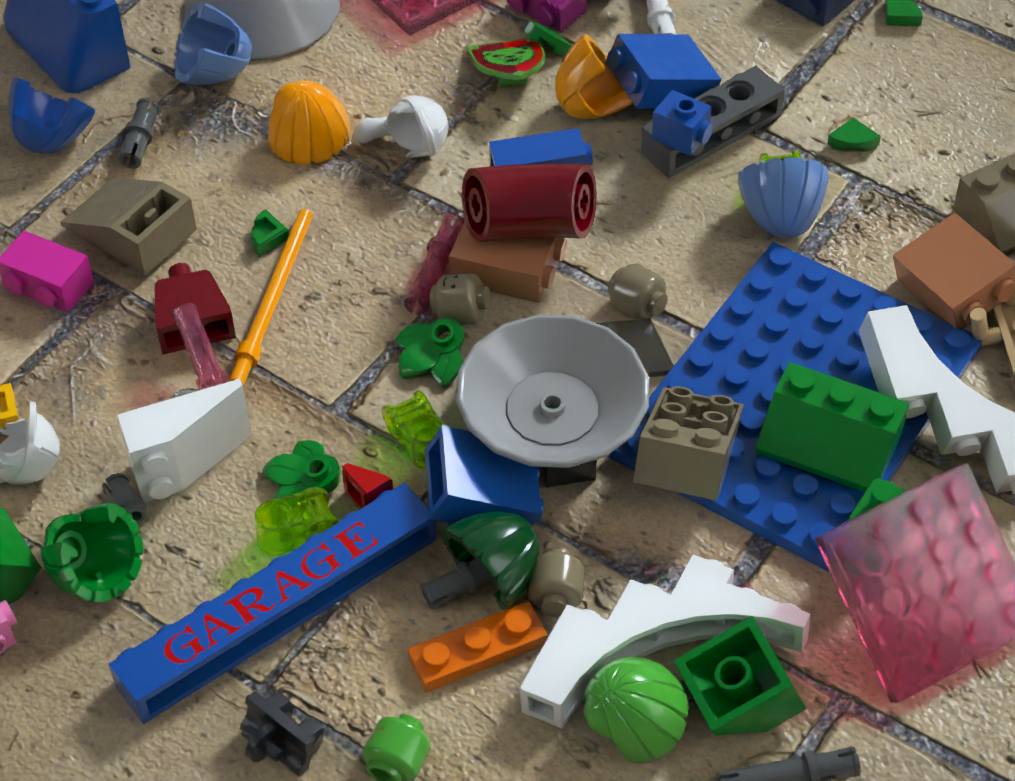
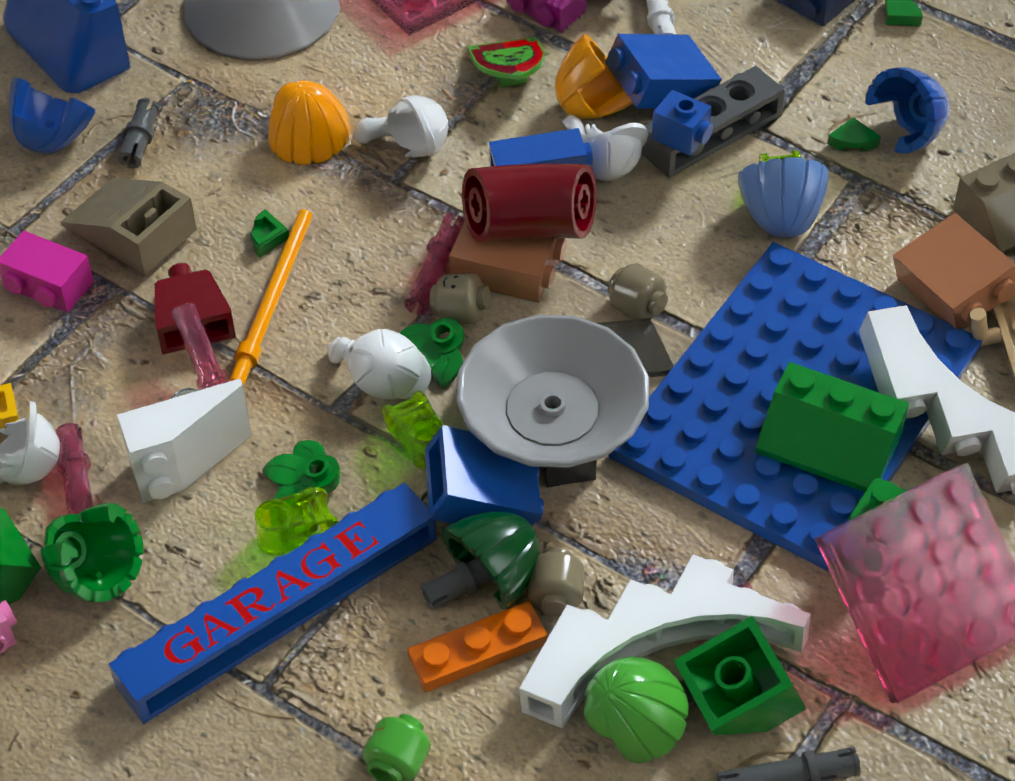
dark grey pin [102,473,146,524] -> none
medium blue hair [174,2,252,86] -> none
black hips [240,691,325,776] -> none
red slope [342,463,393,509] -> none
green tile [524,21,572,56] -> none
dark tan slope [633,386,744,501] -> none
none -> clear pink pin [55,423,93,514]
none -> white piece [327,329,431,399]
none -> white piece [562,114,649,181]
none -> blue hair [865,67,950,154]

